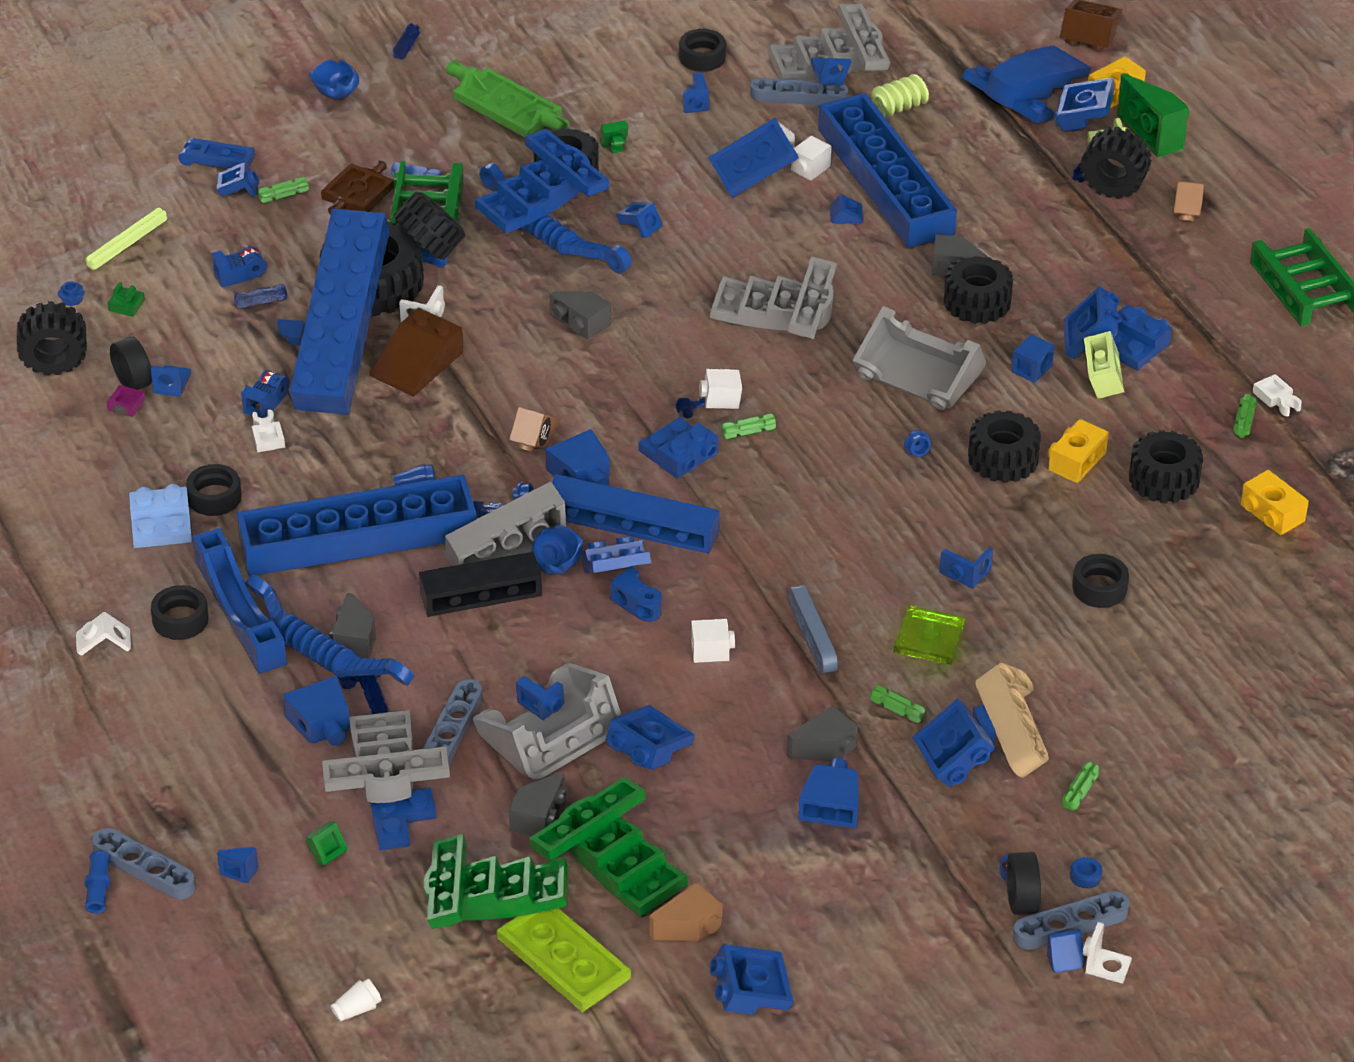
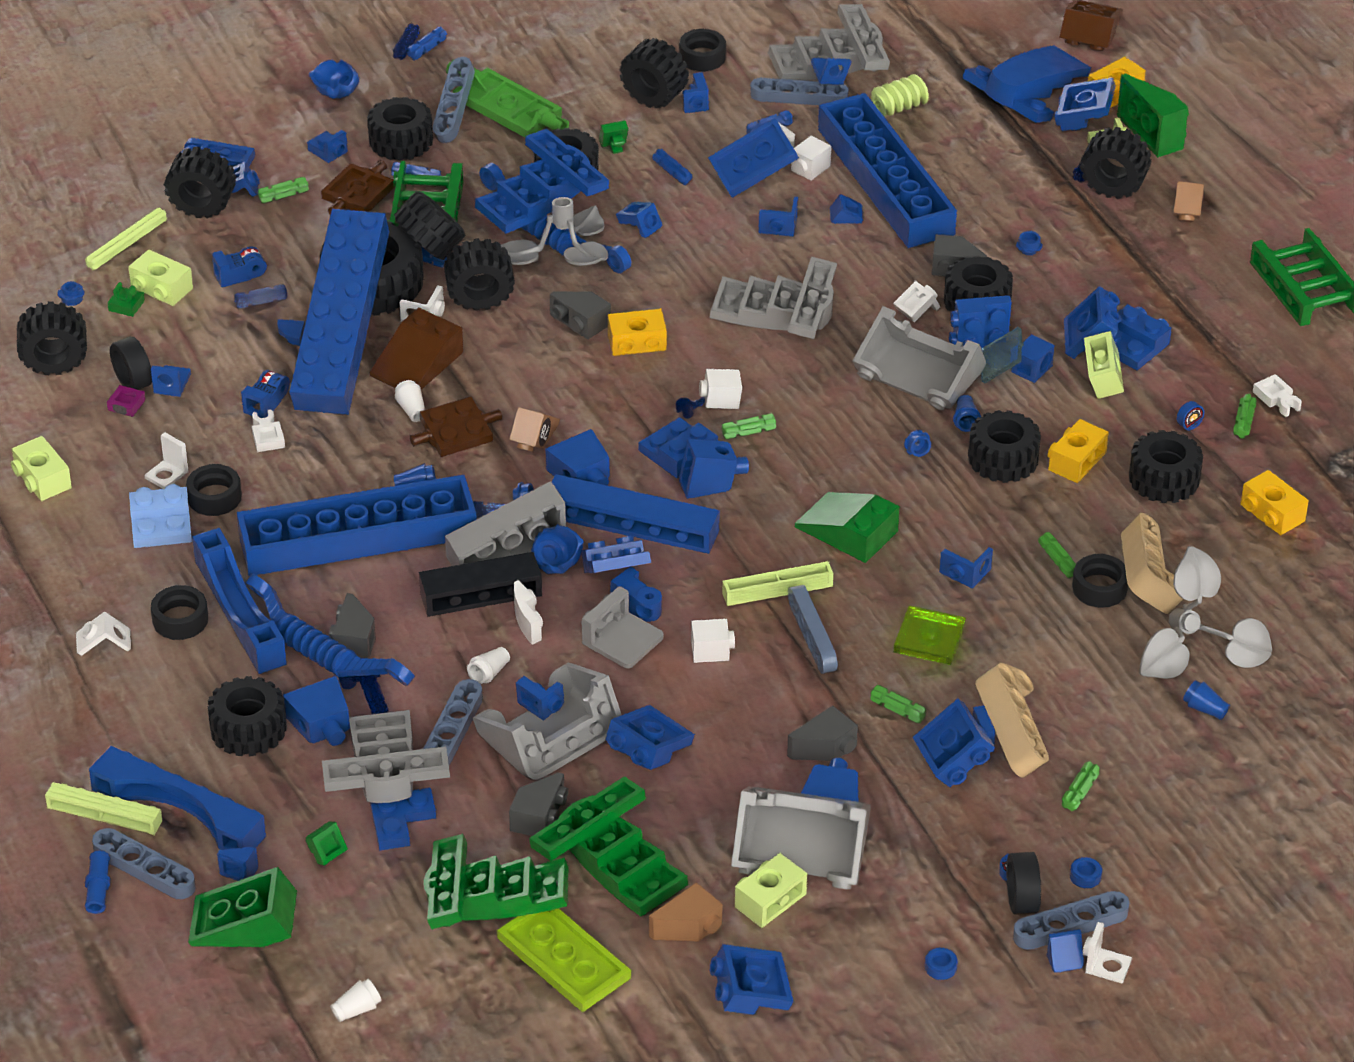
none -> yellowish green brick [11,436,72,501]
none -> yellowish green piece [45,782,162,835]
none -> blue arch [89,746,266,850]
none -> yellowish green brick [128,250,193,306]
none -> white bracket [145,432,188,489]
none -> black tyre [164,147,236,218]
none -> green slope [188,867,297,947]
none -> black tyre [207,676,287,757]
none -> blue bracket [307,130,348,163]
none -> black tyre [367,97,433,161]
none -> white cone [395,380,425,422]
none -> blue axle [407,27,447,60]
none -> reddish brown plate [410,396,502,457]
none -> sand blue beam [432,57,475,143]
none -> black tyre [444,238,515,311]
none -> white cone [467,647,510,684]
none -> light grey plant [501,197,608,265]
none -> white slope [514,580,543,645]
none -> light grey bracket [581,586,663,669]
none -> yellow brick [608,309,667,356]
none -> black tyre [619,38,689,109]
none -> blue axle [652,149,692,185]
none -> blue torso [679,439,749,499]
none -> yellowish green piece [722,561,833,606]
none -> light grey windscreen [731,787,871,889]
none -> yellowish green brick [735,853,807,928]
none -> blue axle [746,110,793,134]
none -> blue bracket [759,196,798,236]
none -> green slope [795,492,900,563]
none -> white bracket [893,281,940,322]
none -> blue tile [925,948,958,980]
none -> blue plate [949,295,1012,352]
none -> blue cone [953,395,981,432]
none -> clear light blue piece [981,327,1024,384]
none -> blue plate [1016,231,1042,255]
none -> bright green axle [1038,532,1076,578]
none -> tan beam [1121,513,1183,614]
none -> light grey plant [1139,546,1273,679]
none -> tile [1177,401,1205,430]
none -> blue cone [1183,680,1230,720]

